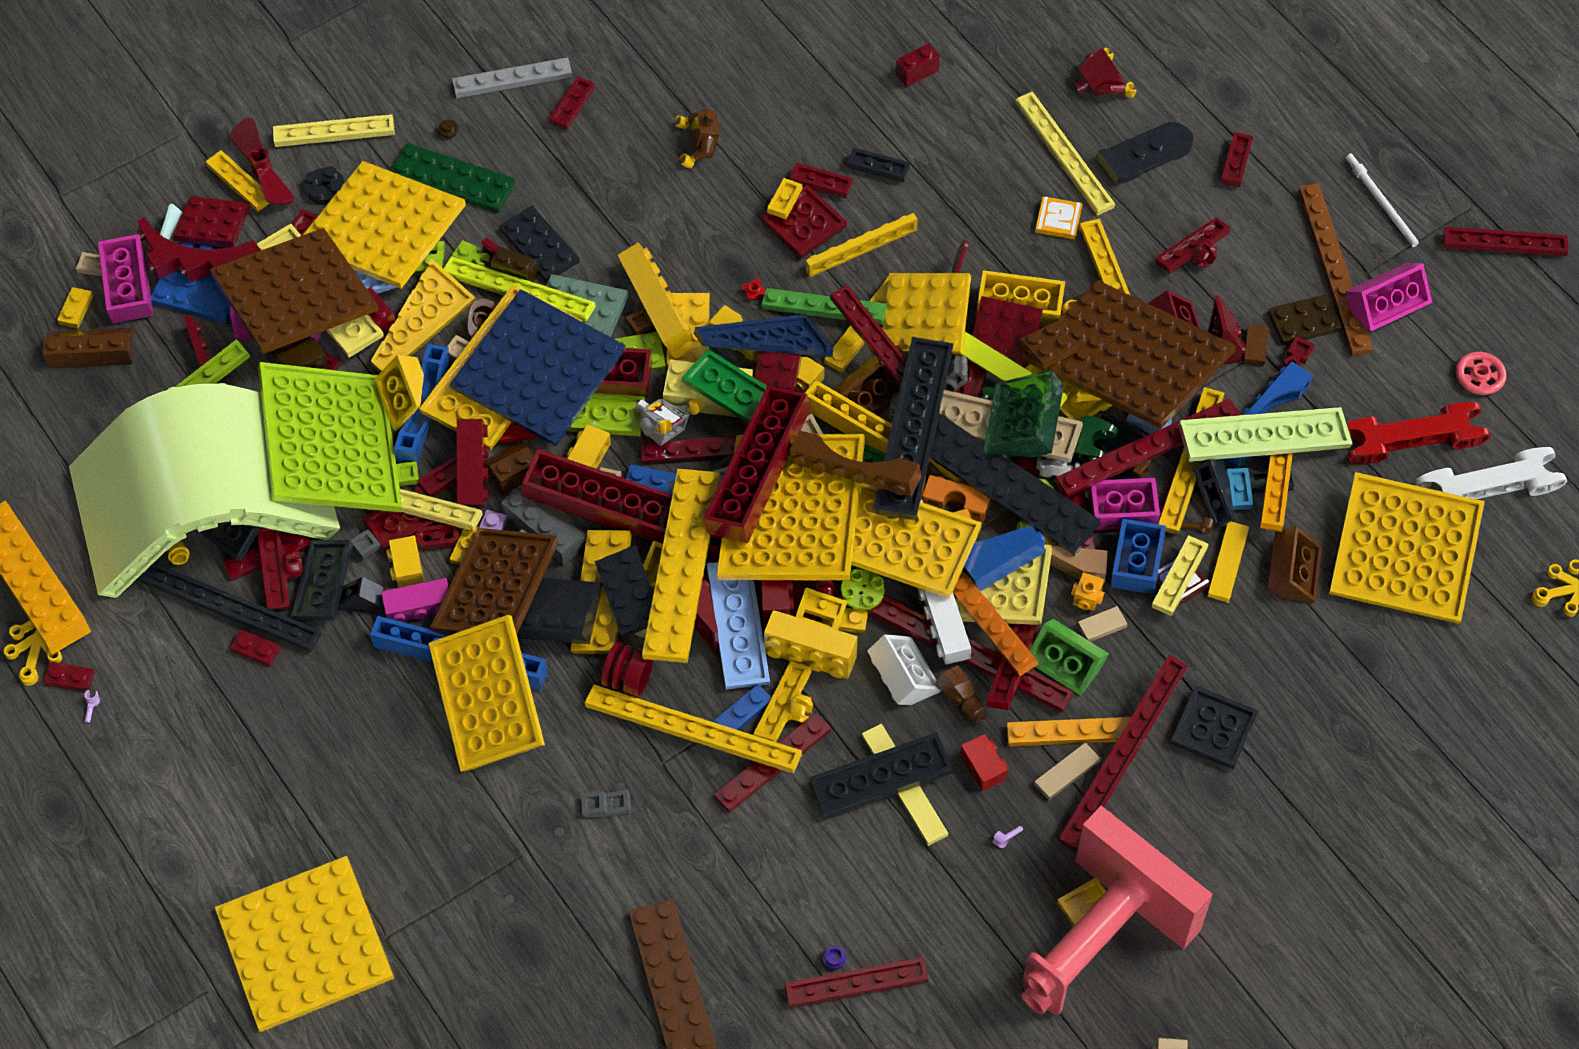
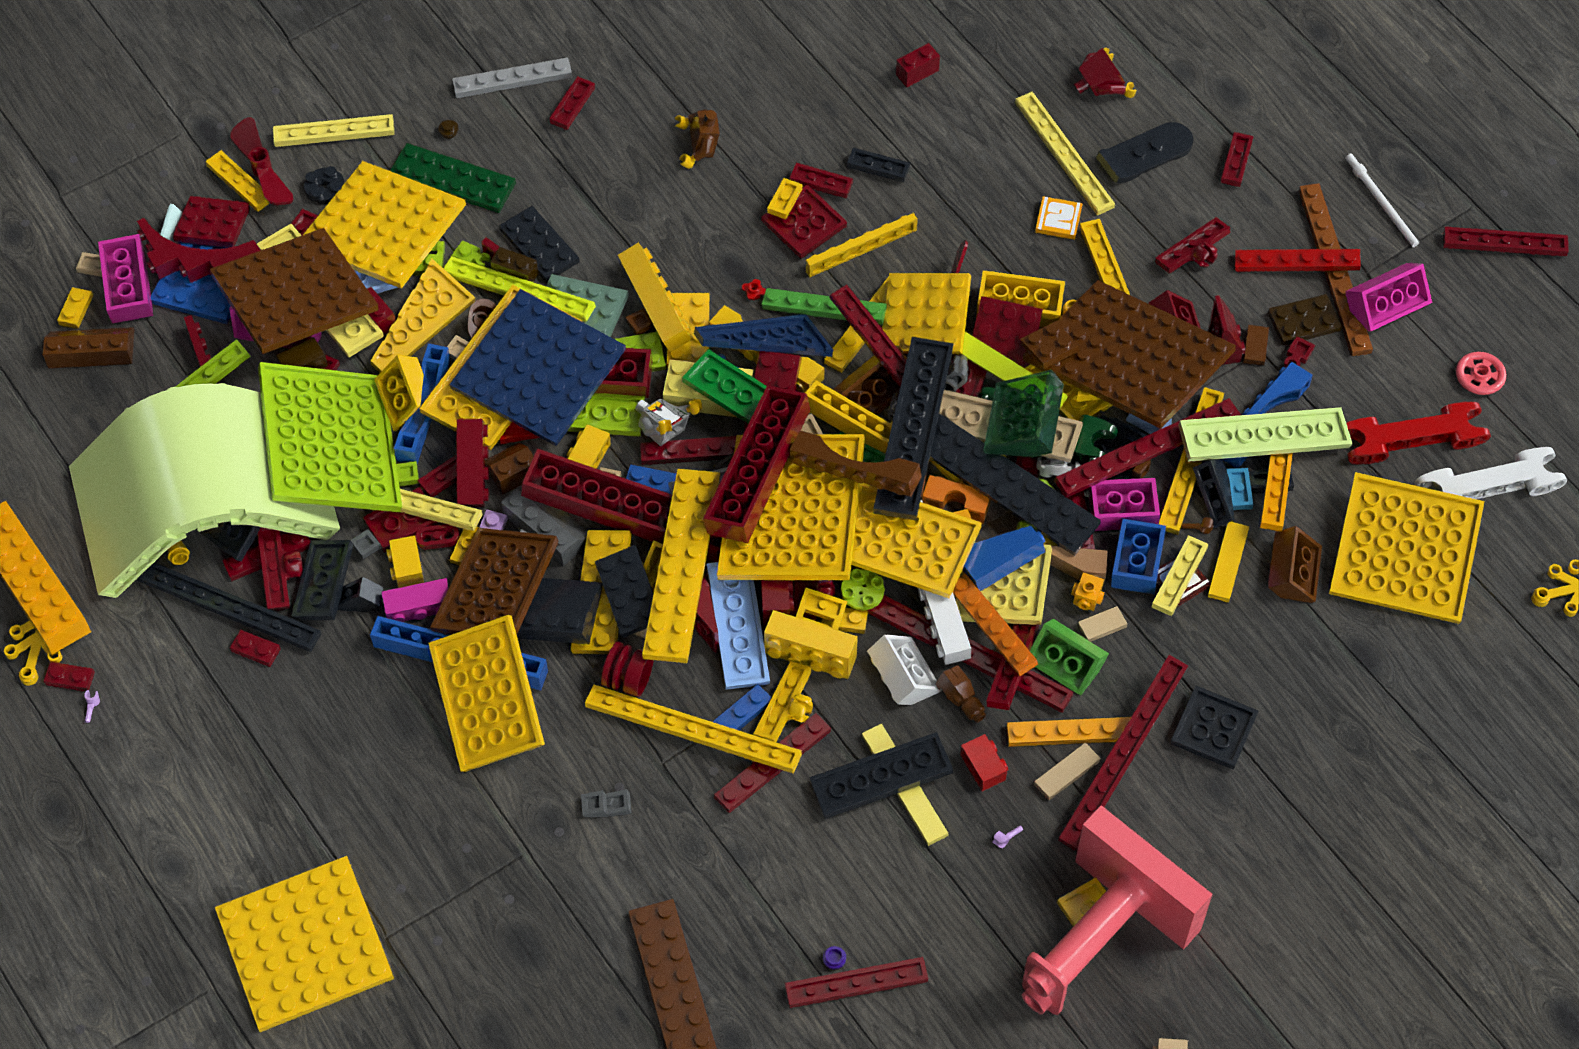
none -> red plate [1235,249,1361,272]

